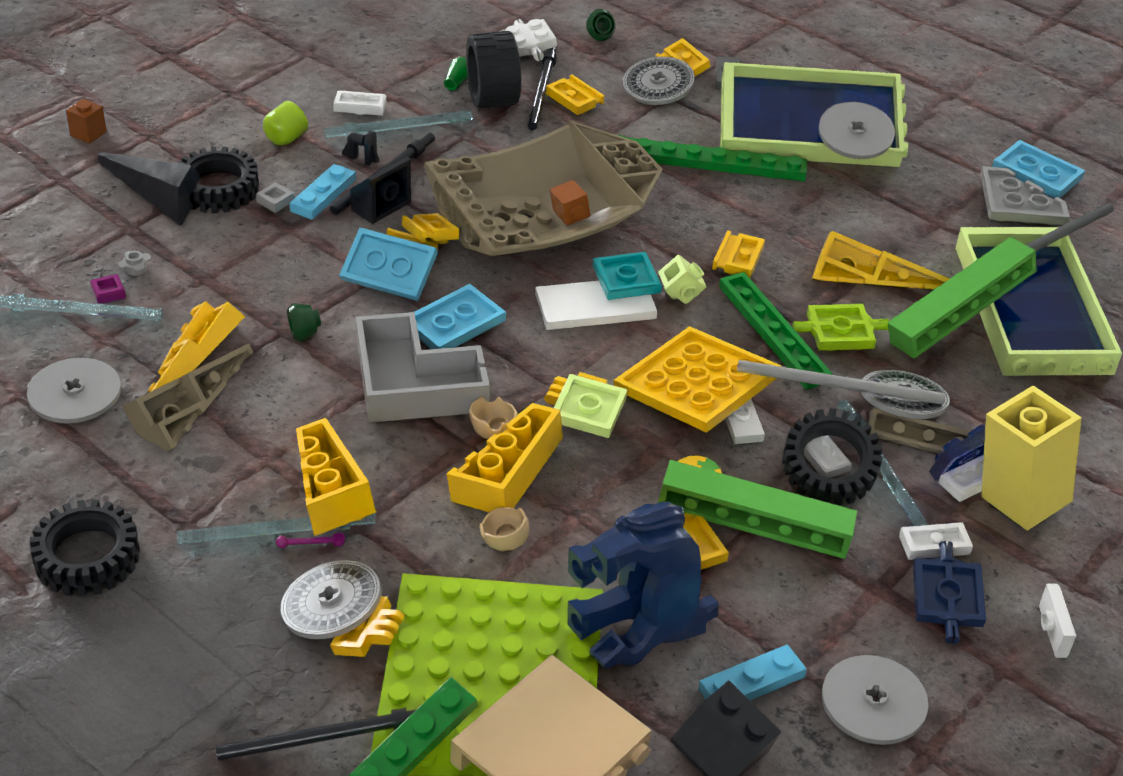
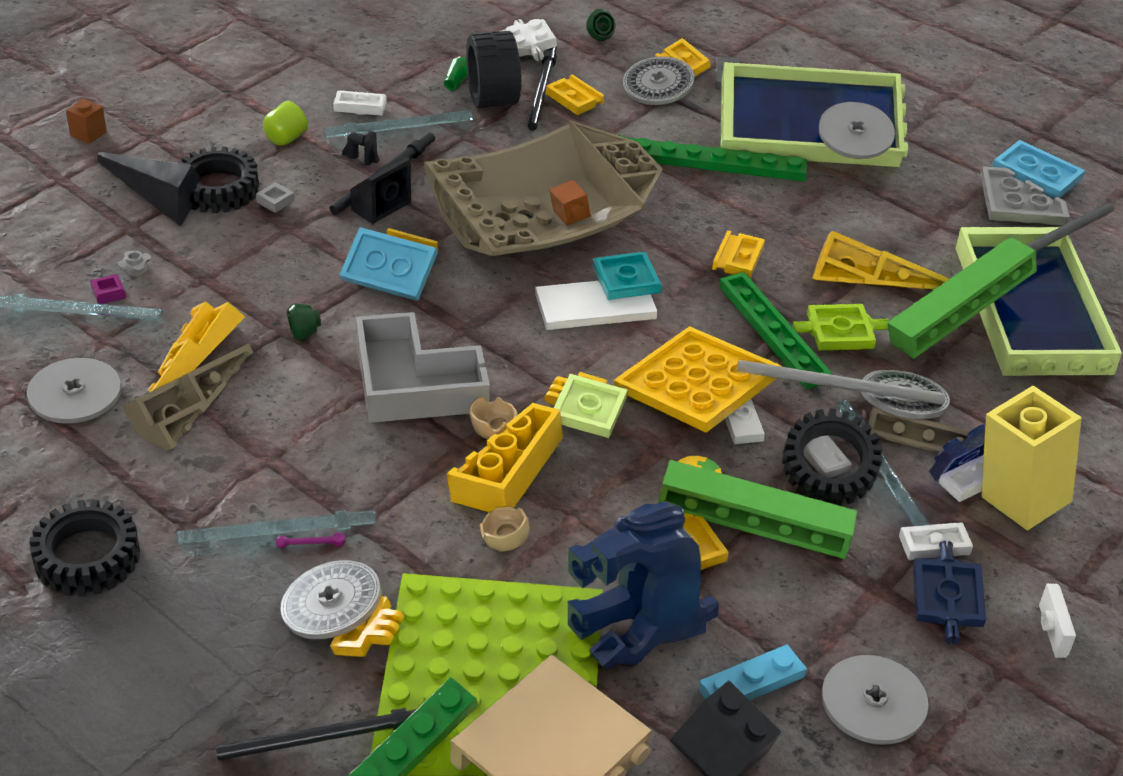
medium azure plate [290,164,356,220] -> none
yellow wedge [296,418,376,536] -> none
yellow plate [402,213,459,244] -> none
medium azure plate [415,284,506,349] -> none
yellowish green brick [658,254,707,304] -> none

